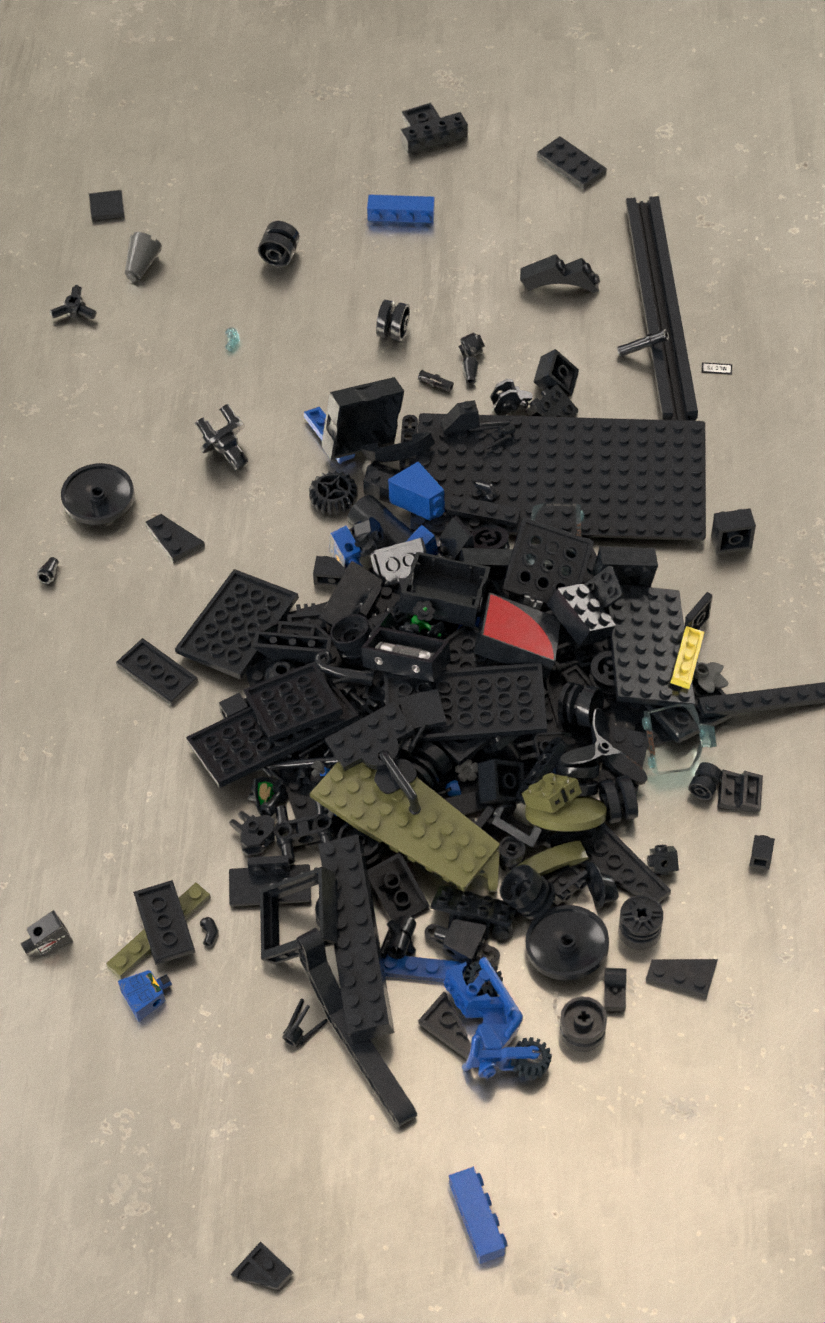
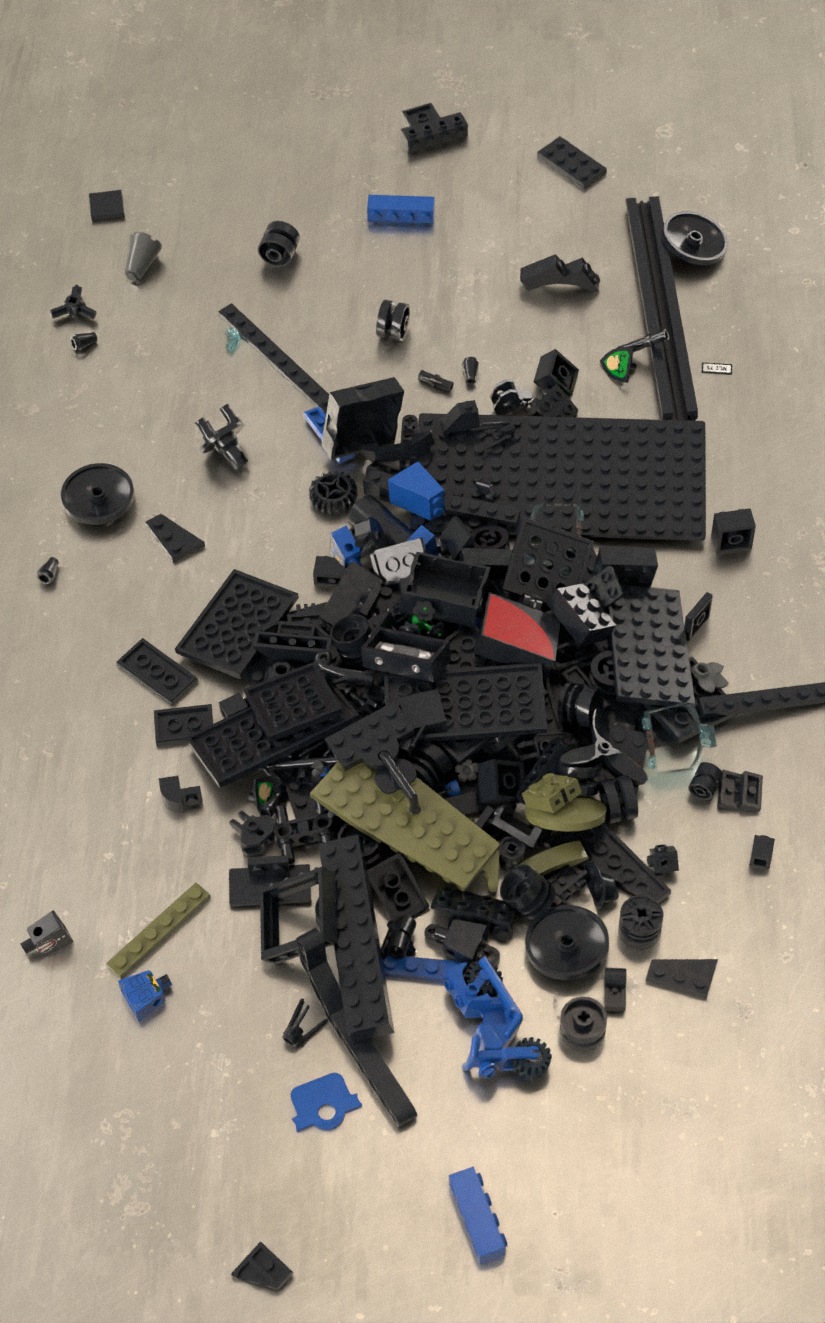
black tile [133,880,196,965] -> none
black arm [200,917,219,947] -> none
black wing [418,991,471,1059] -> none
black head [458,332,485,357] -> none
light yellow tile [670,626,705,689] -> none
none -> black cone [70,332,97,351]
none -> black tile [154,704,213,746]
none -> black brick [159,775,203,813]
none -> black plate [218,303,329,414]
none -> blue piece [290,1073,362,1132]
none -> shield [600,347,637,383]
none -> black dish [662,211,728,265]

